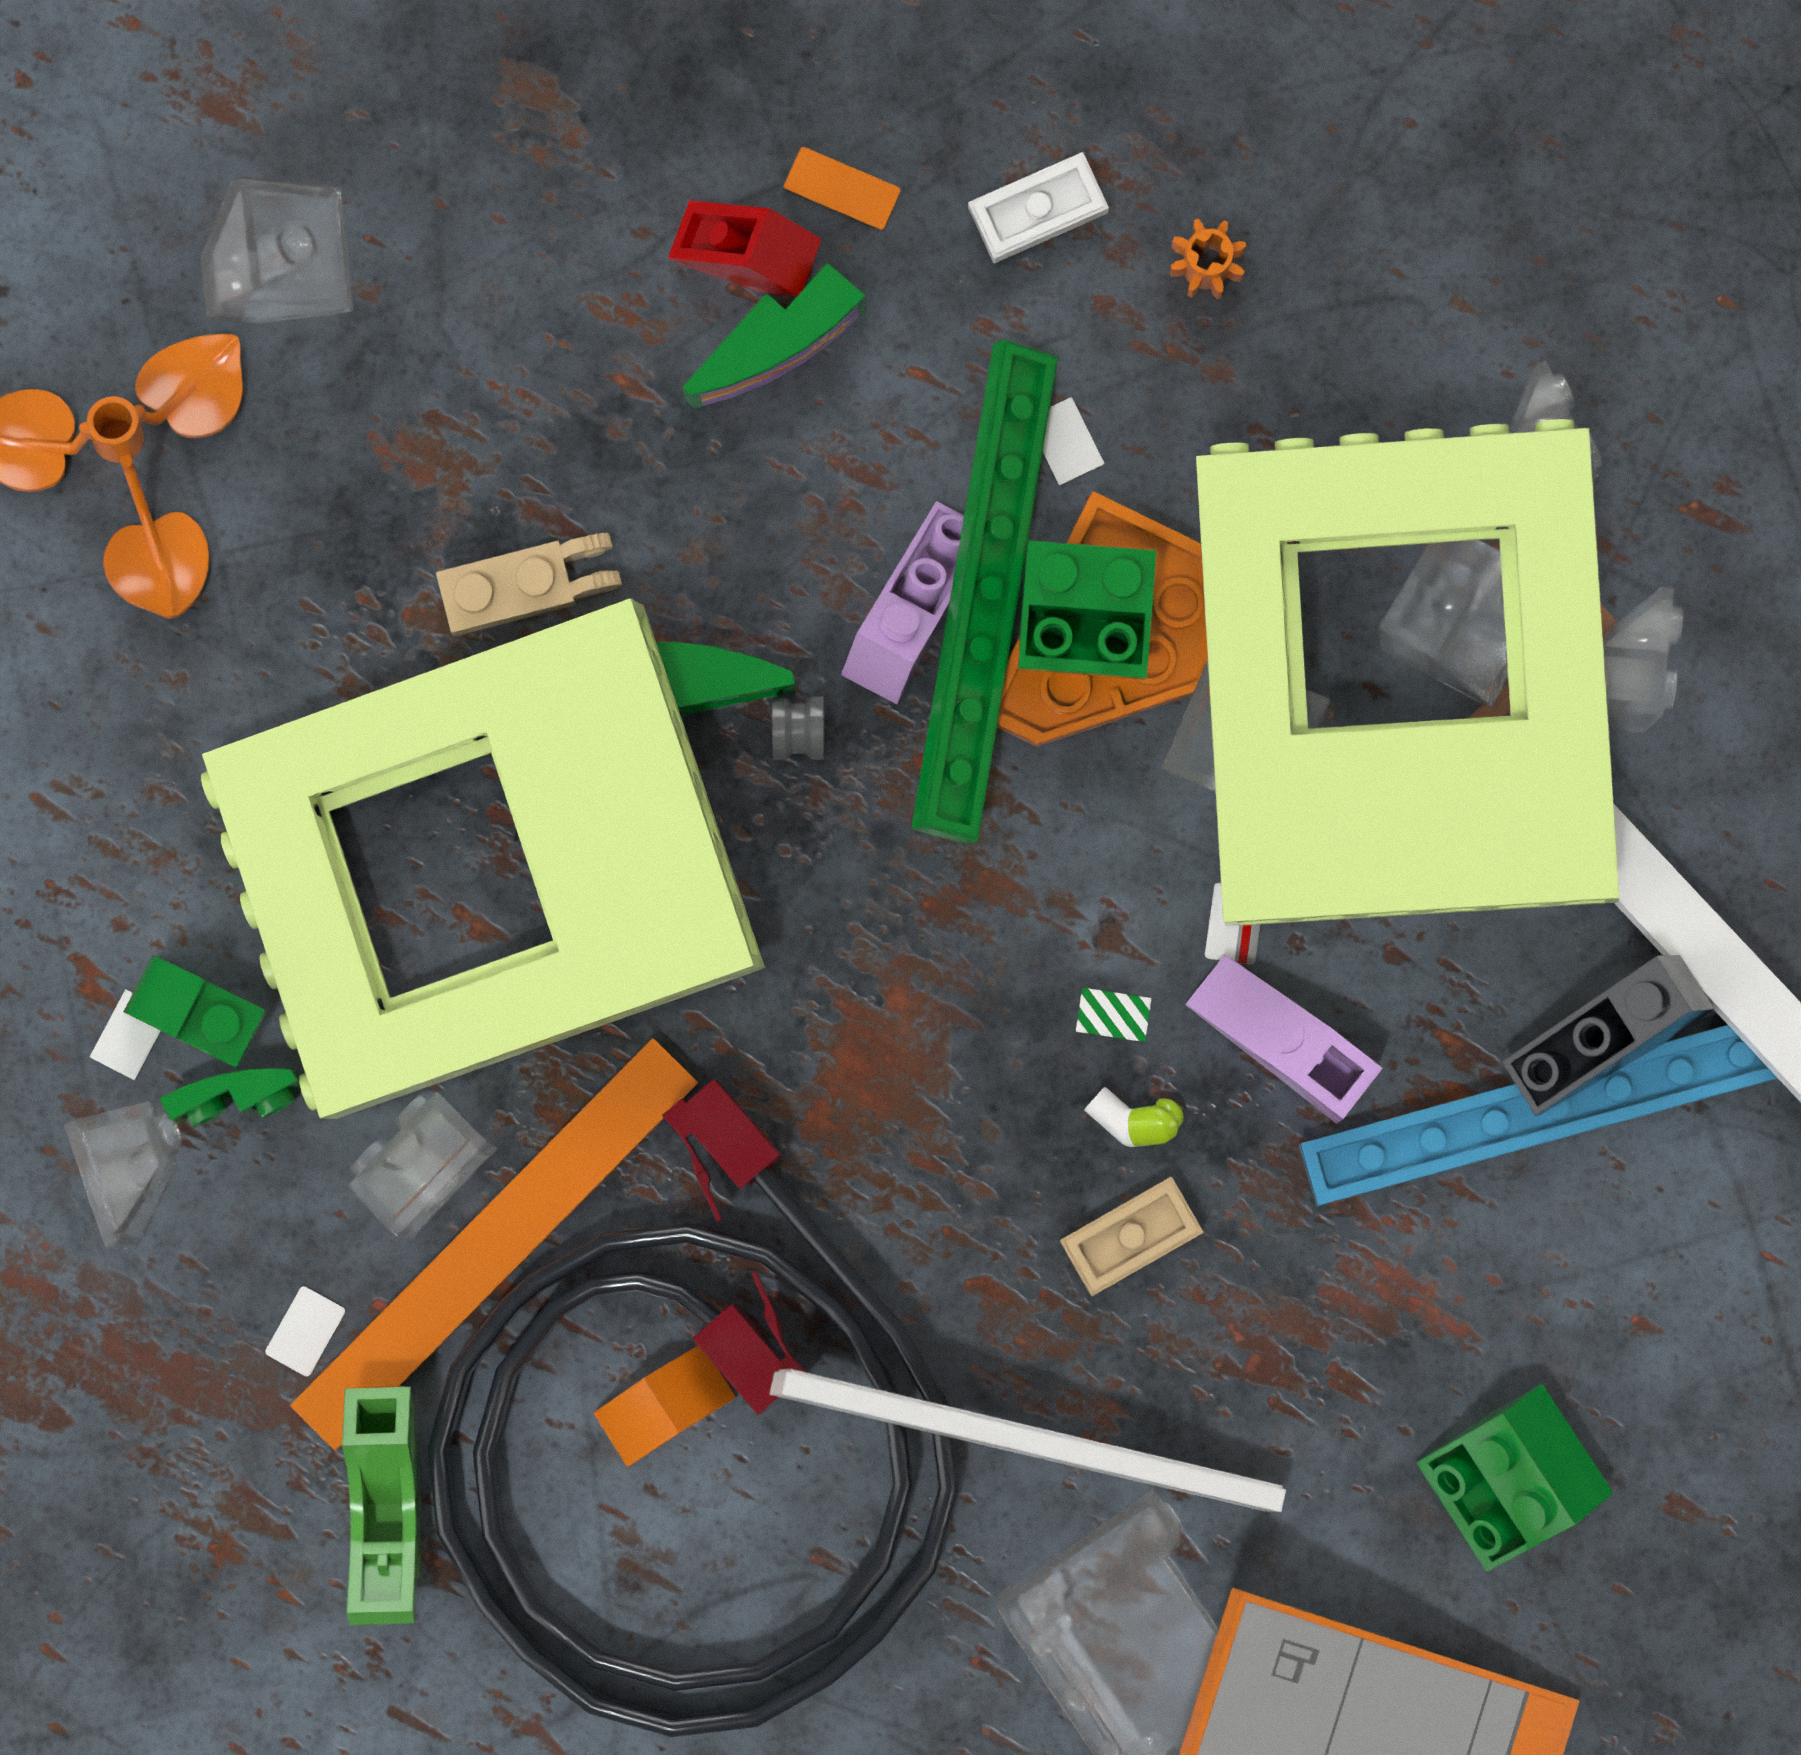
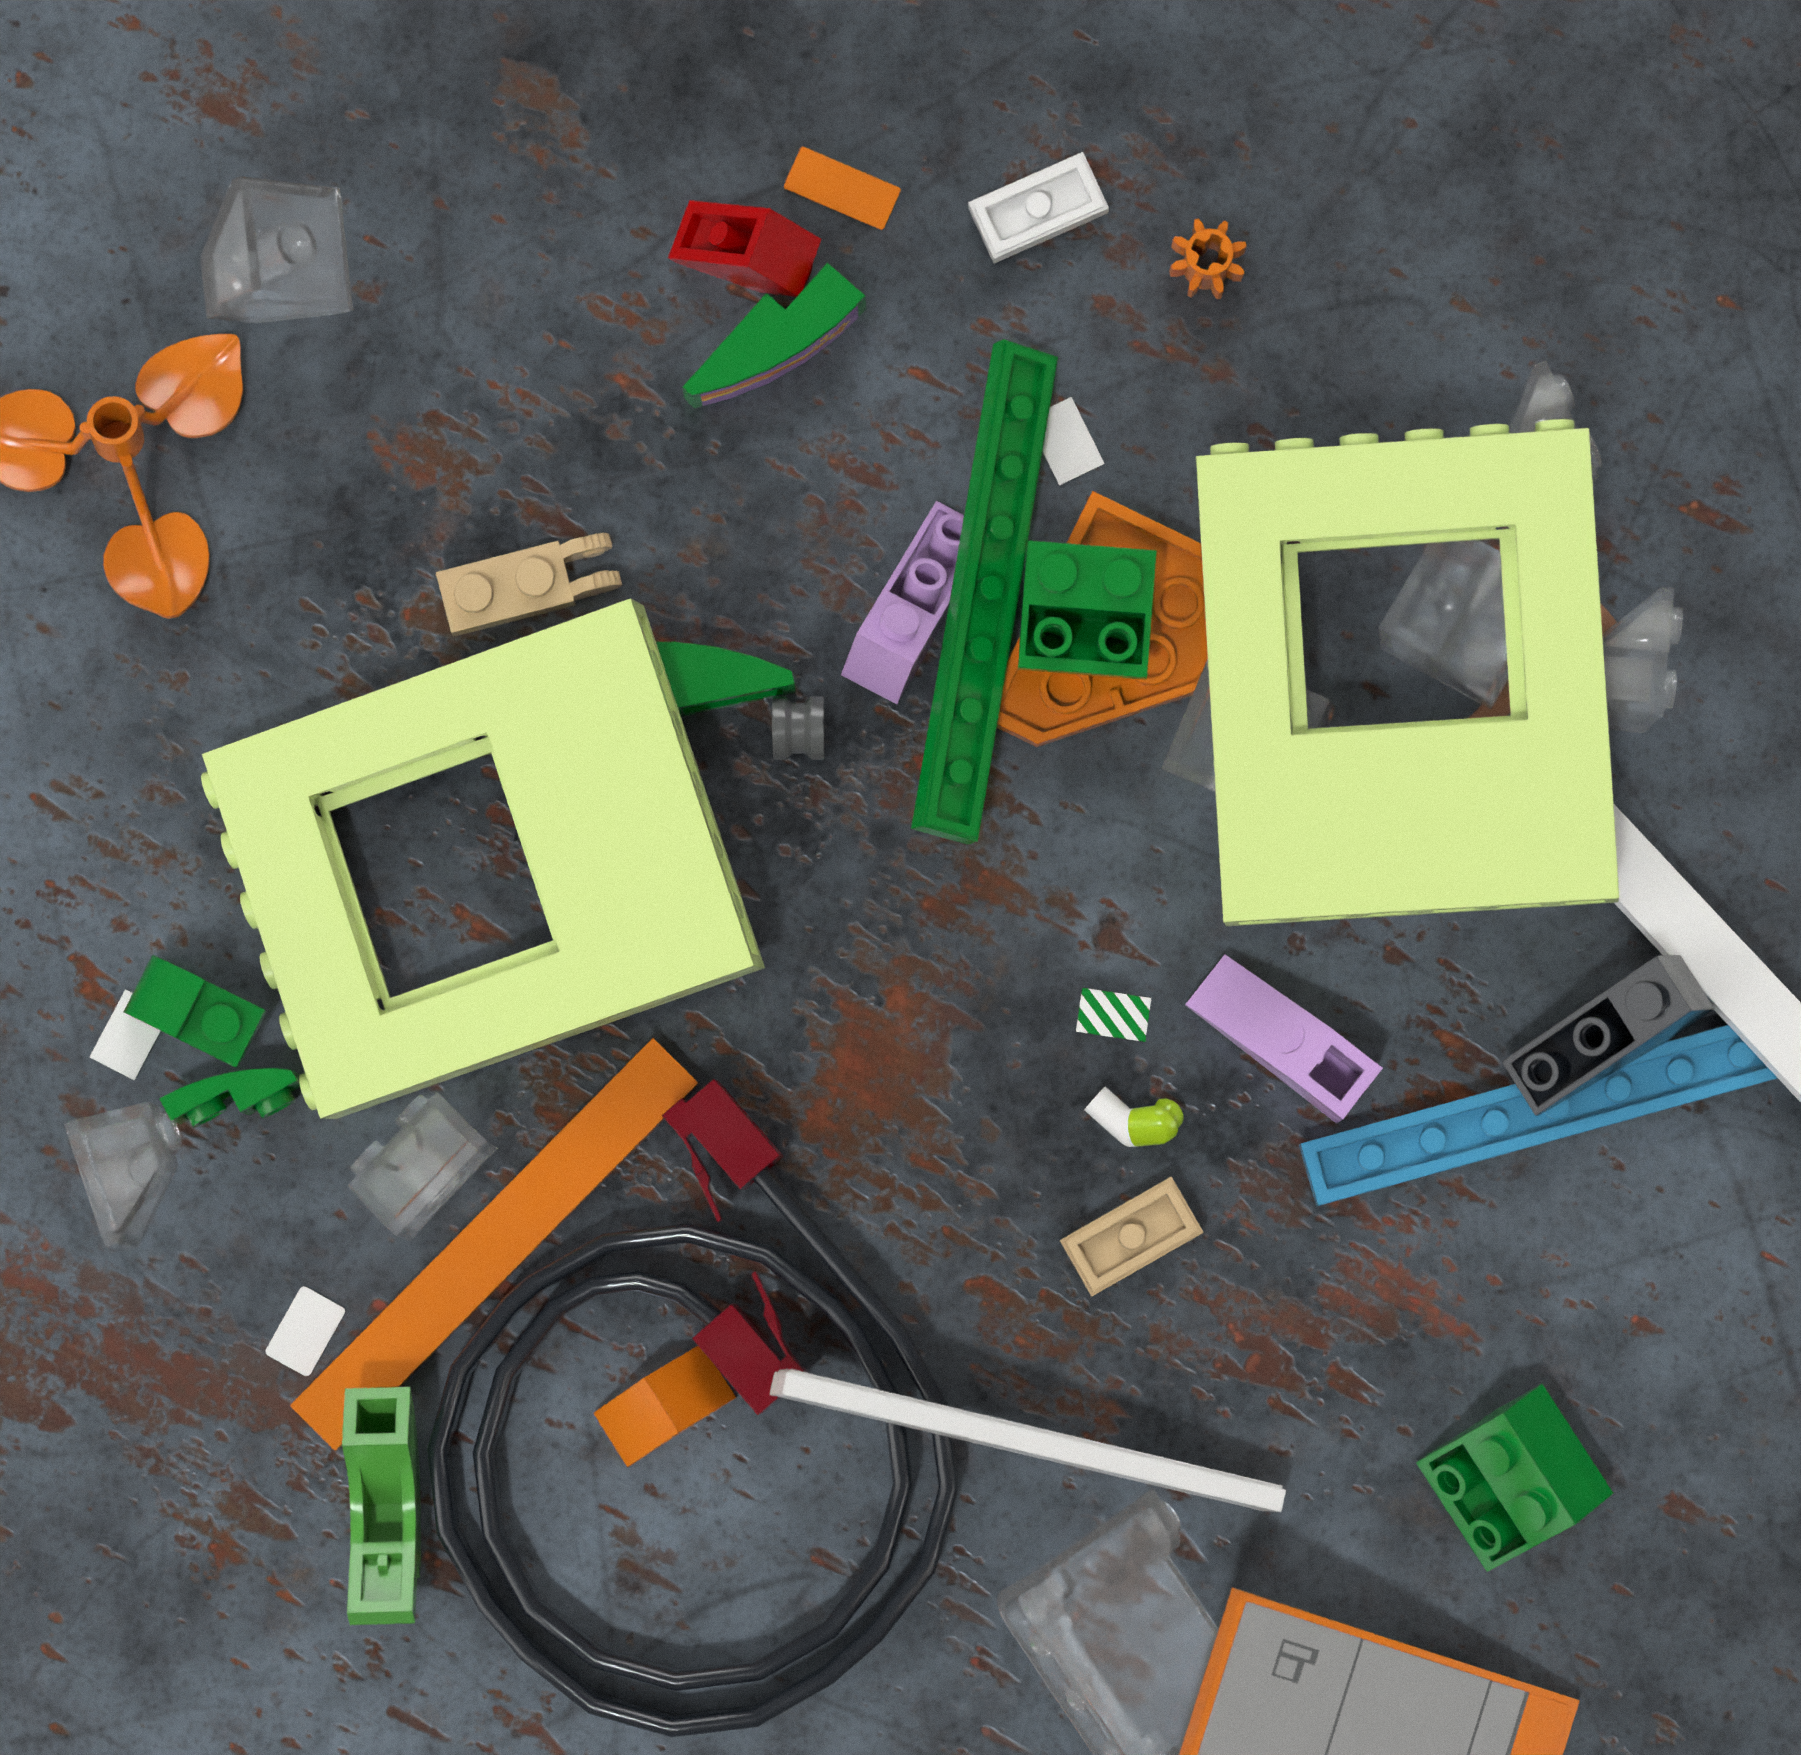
white sticker [1205,883,1260,965] -> none

